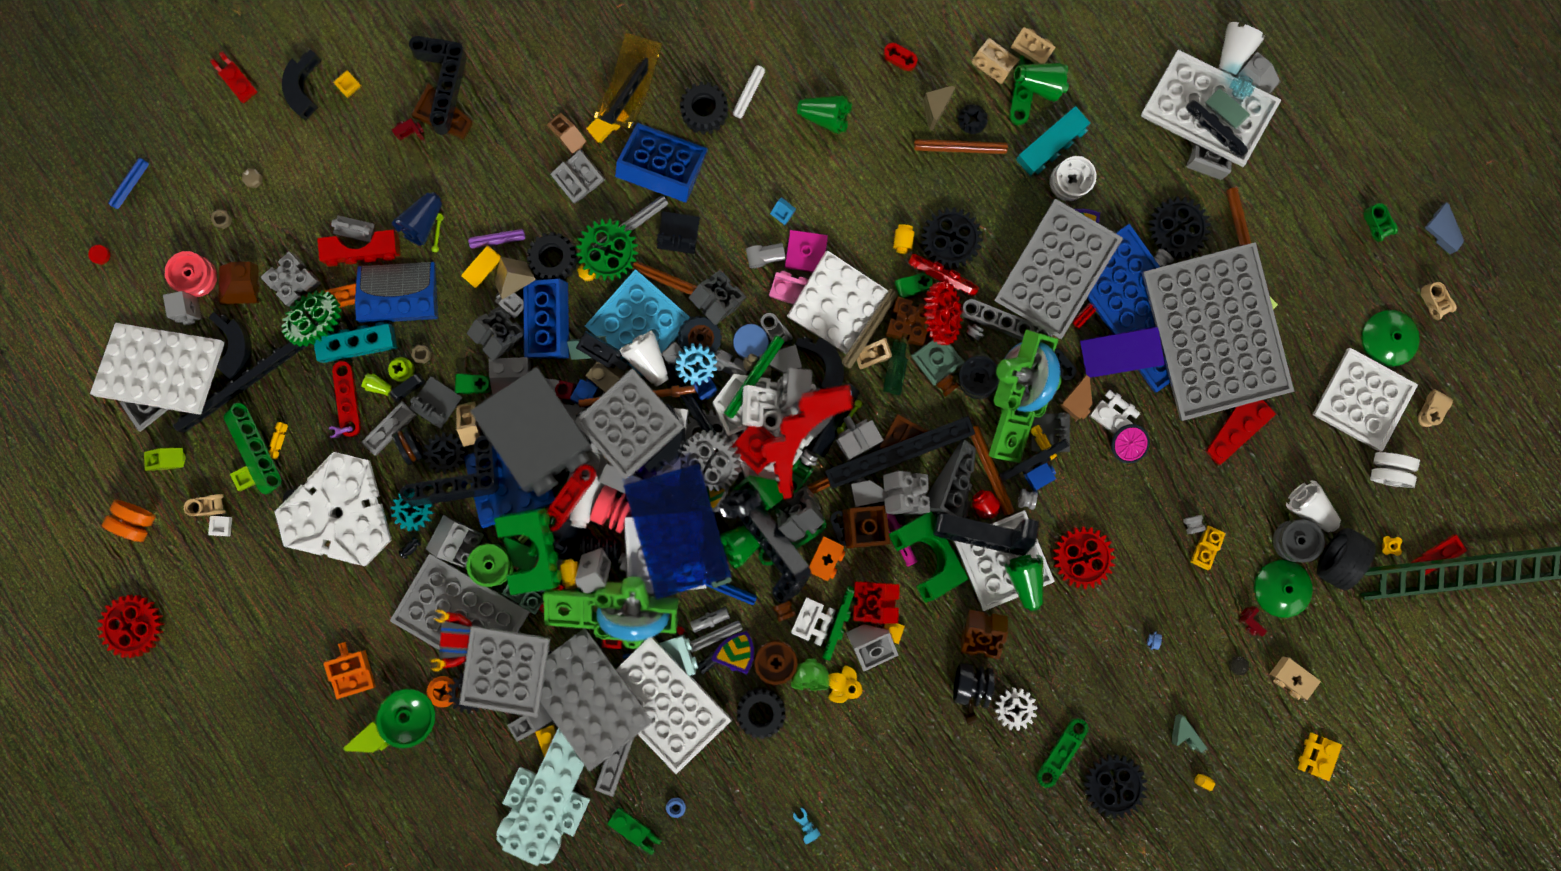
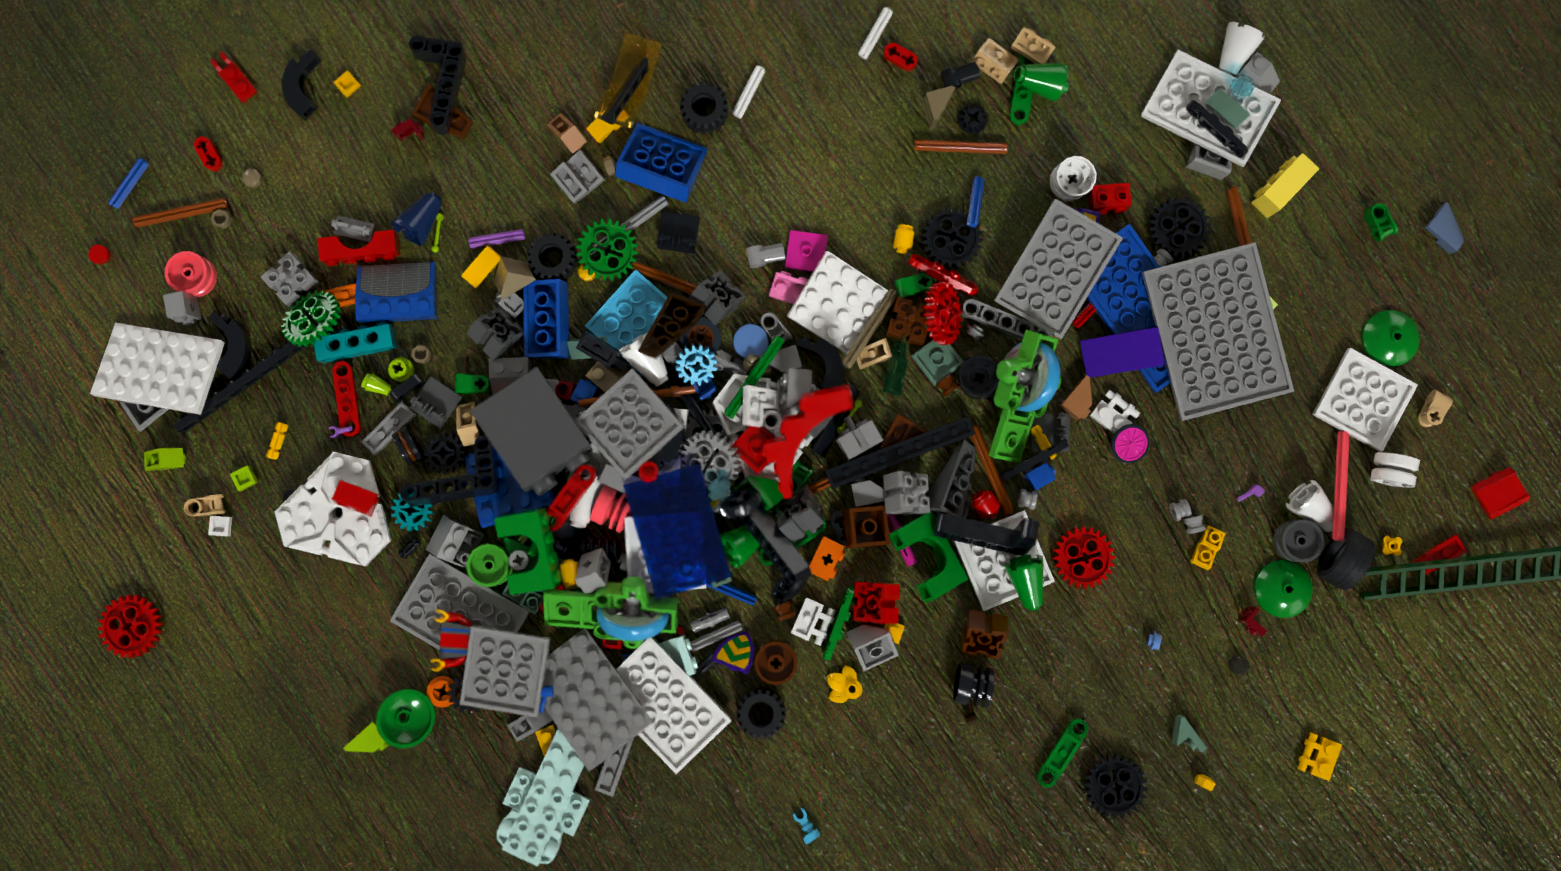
orange wheel [101,500,156,542] -> none
reddish brown slope [219,262,259,305] -> none
green beam [224,403,282,494] -> none
orange plate [324,642,376,700] -> none
green hinge [607,807,662,855] -> none
medium blue plate [666,798,686,818] -> none
dark azure plate [770,197,796,225] -> none
bright green cylinder [791,659,830,691] -> none
green cone [797,96,852,134] -> none
light grey plate [800,449,818,466] -> none
white gear [994,687,1037,731] -> none
teal brick [1016,106,1090,176] -> none
black beam [1055,349,1076,381] -> none
red wing [1206,400,1276,465] -> none
tan brick [1269,656,1321,700] -> none
tan piece [1420,282,1457,320] -> none
none -> dark orange axle [133,198,228,227]
none -> red beam [194,136,223,172]
none -> red hinge [331,480,379,517]
none -> light grey wheel [509,550,531,570]
none -> blue hand [539,685,554,713]
none -> dark tan tile [602,156,616,176]
none -> dark brown wedge [638,292,706,359]
none -> red tile [639,461,658,482]
none -> clear light blue gear [707,478,731,502]
none -> white axle [858,7,893,59]
none -> black piece [940,62,981,90]
none -> blue axle [967,176,984,228]
none -> red brick [1088,183,1132,214]
none -> light grey wheel [1169,499,1192,521]
none -> medium lavender hand [1237,484,1265,502]
none -> light yellow brick [1251,153,1319,218]
none -> coral axle [1332,430,1349,541]
none -> red slope [1470,467,1530,520]

